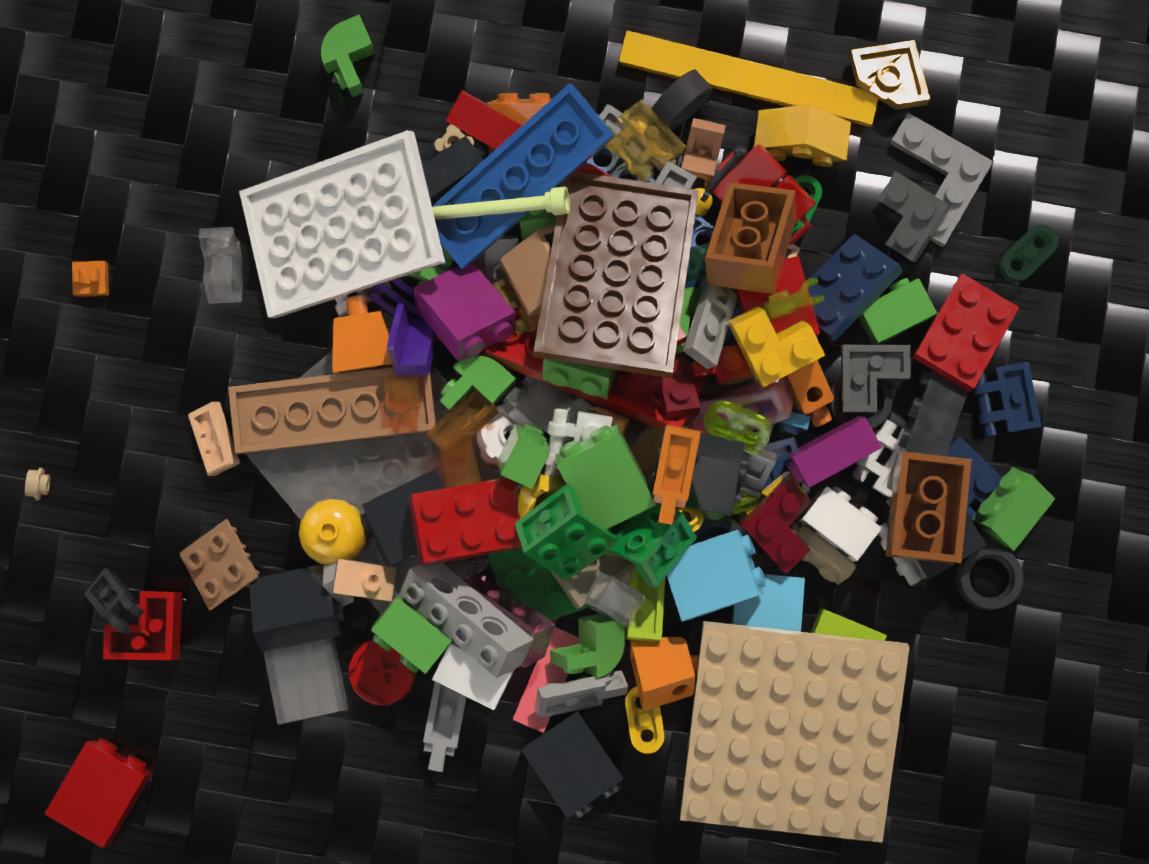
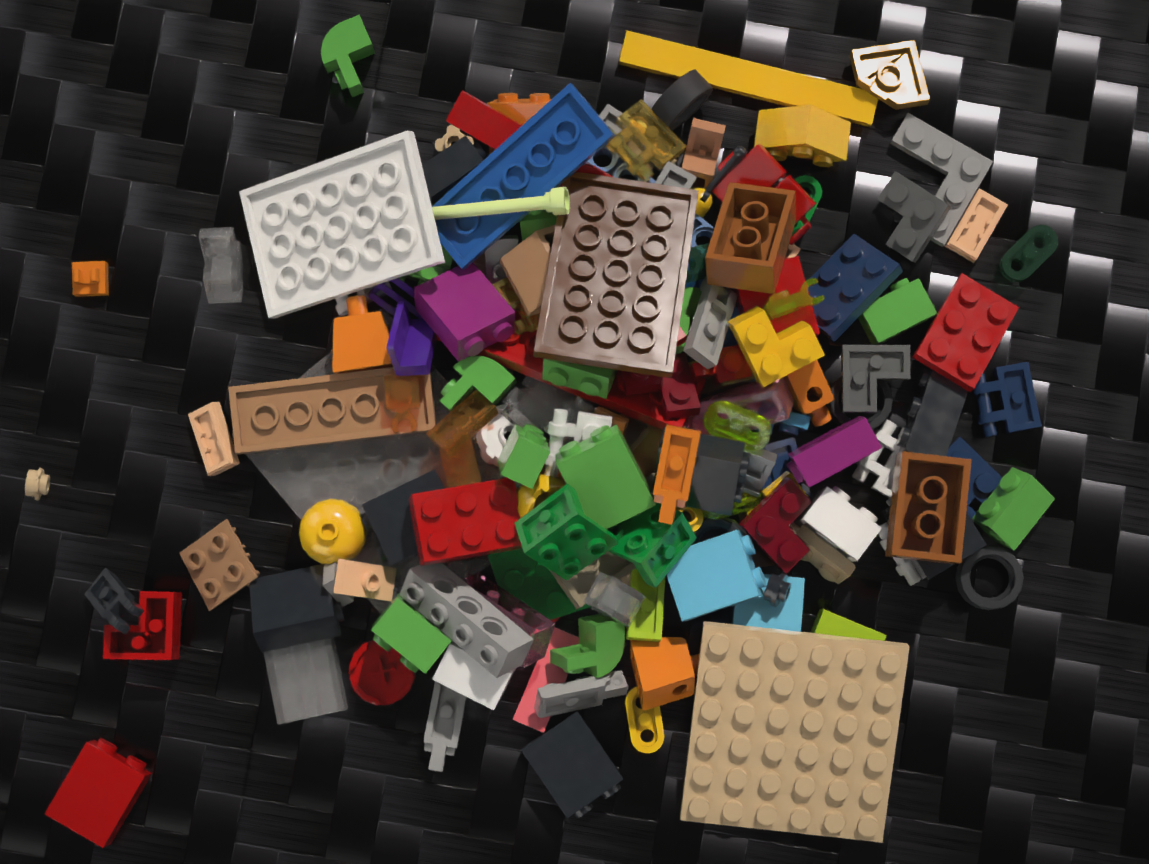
none -> black plate [764,573,791,607]
none -> light nougat plate [945,188,1008,263]

